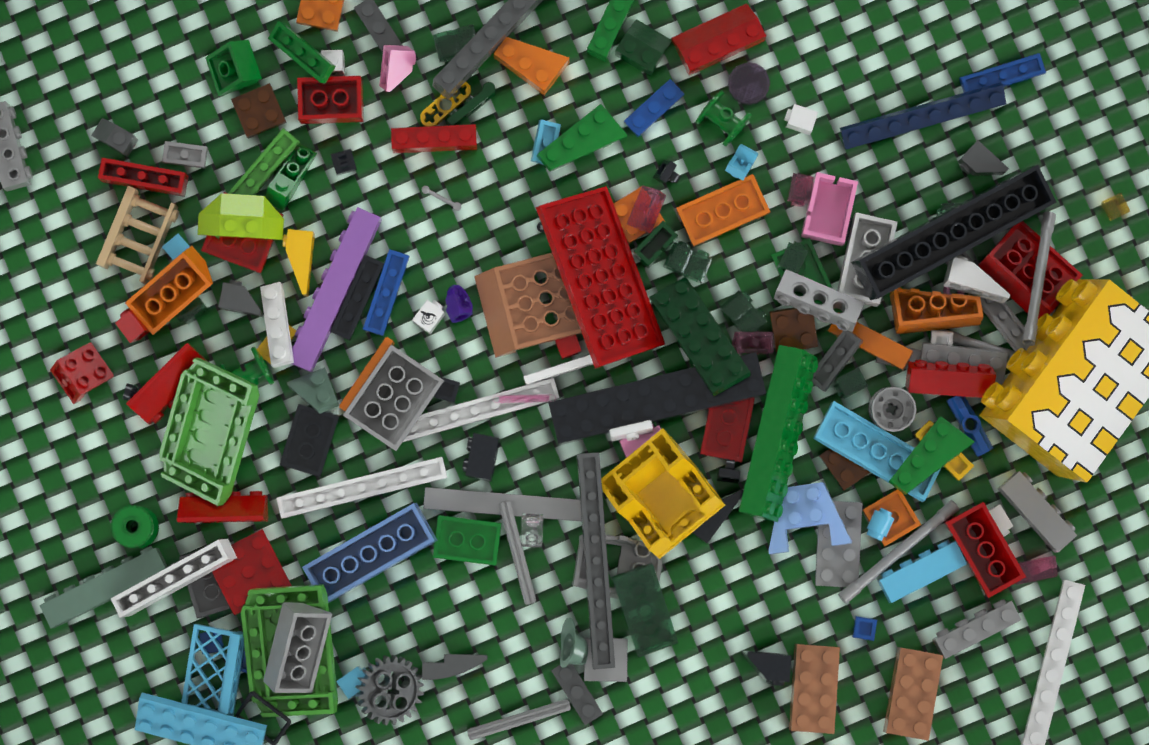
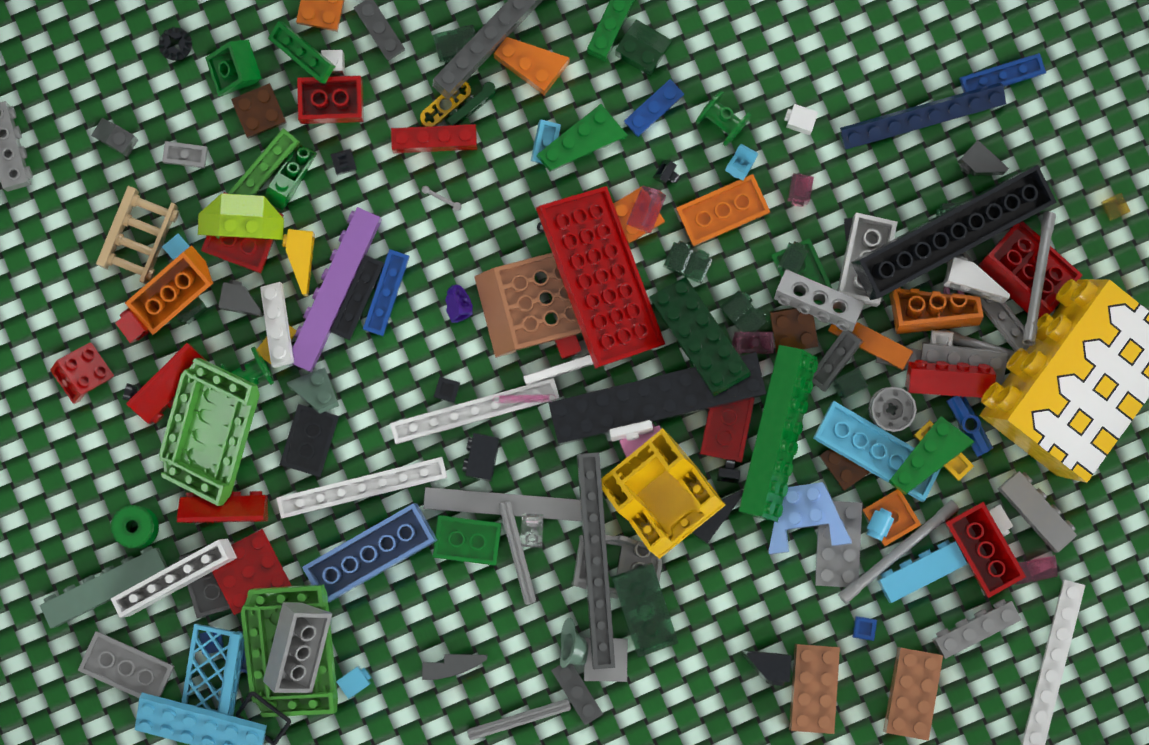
red brick [98,158,189,197] -> none
orange tile [339,337,395,411] -> none
light grey slope [343,345,444,451] -> none
dark grey gear [355,655,424,726] -> none
bright pink slope [379,45,416,92] -> none
white brick [412,300,445,334] -> none
dark green piece [633,221,678,269] -> none
red slope [671,3,766,76] -> none
clear purple tile [728,62,770,105] -> none
bright pink piece [801,172,858,246] -> none
none -> light grey plate [78,631,175,698]
none -> black gear [158,27,192,61]

